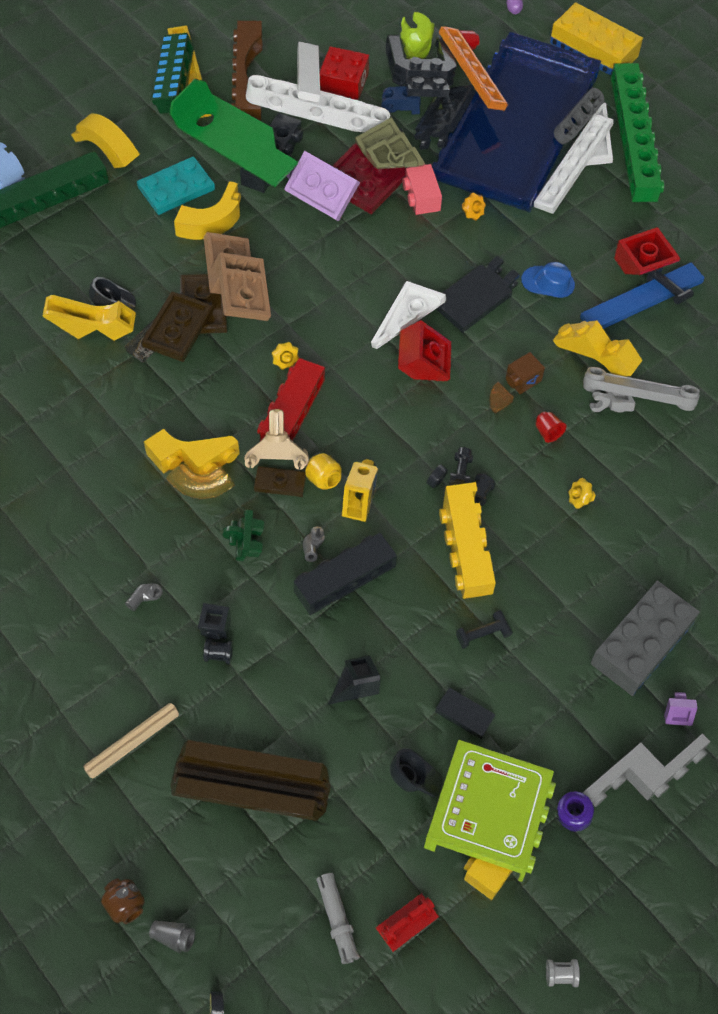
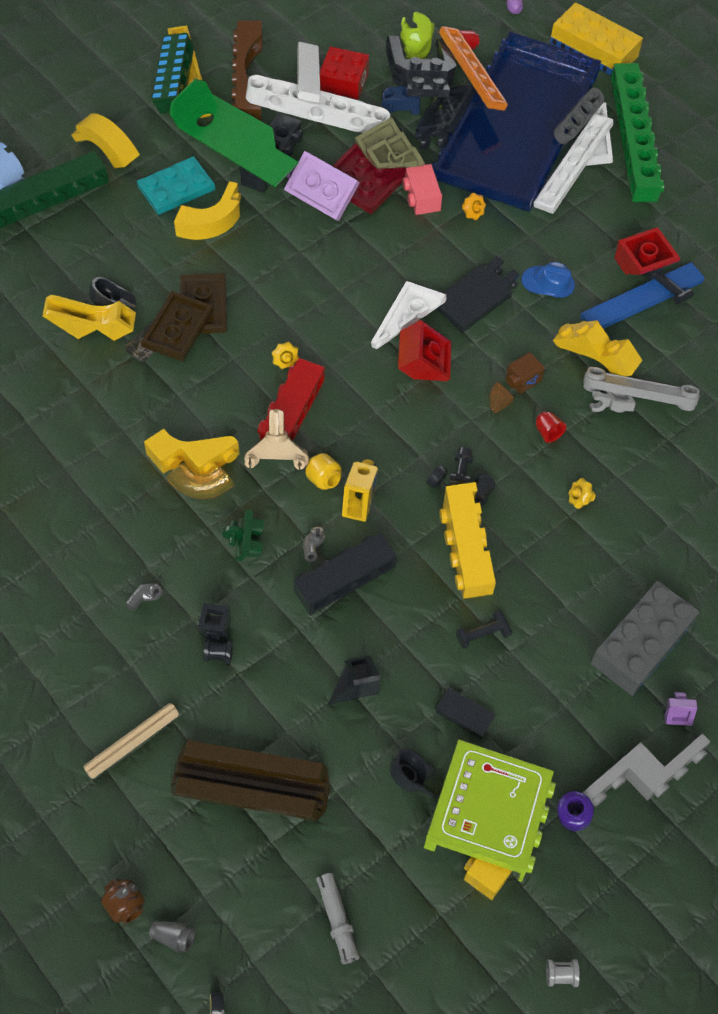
medium nougat bracket [204,232,271,321] -> none
dark brown plate [254,466,306,497] -> none
red hinge [376,893,439,952] -> none

